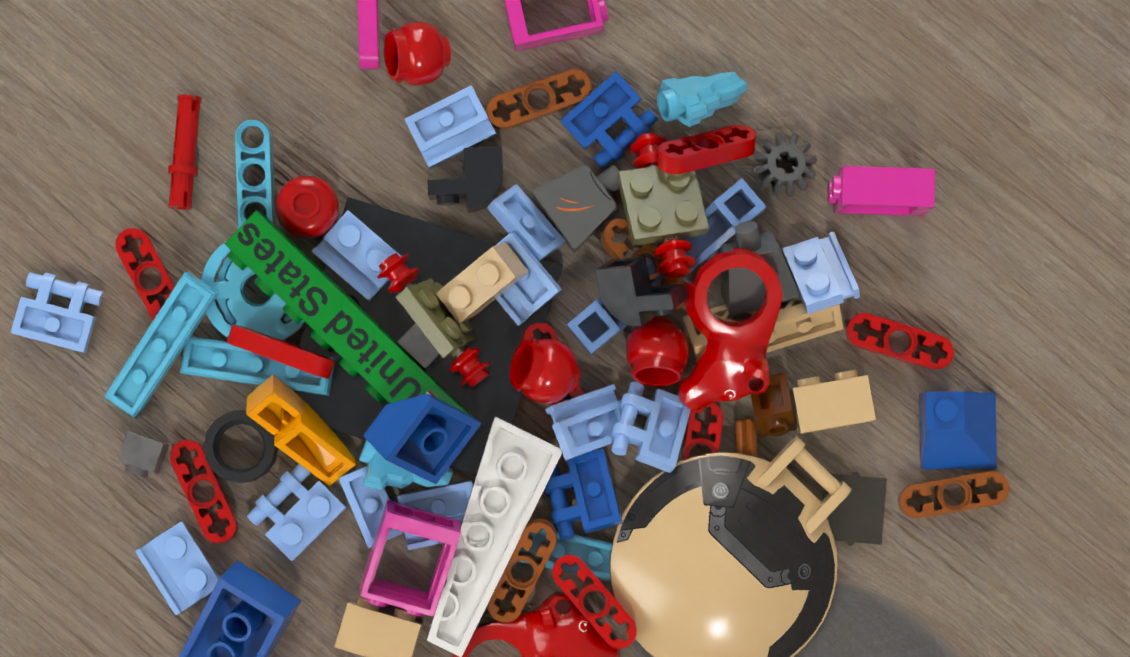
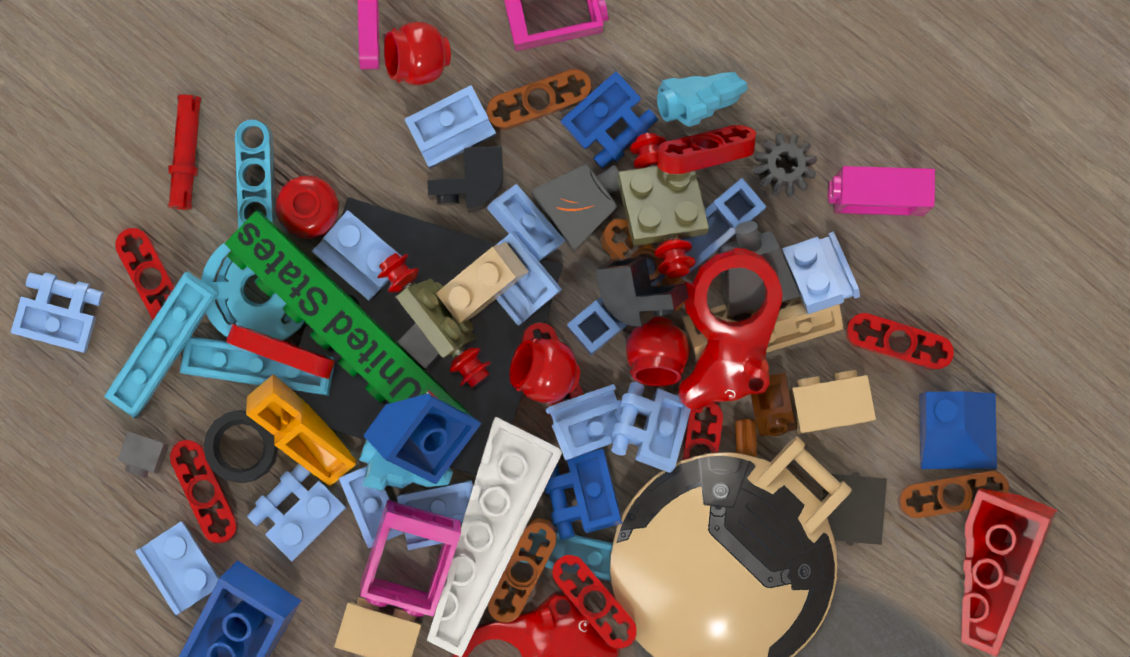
none -> red wedge [961,488,1057,657]

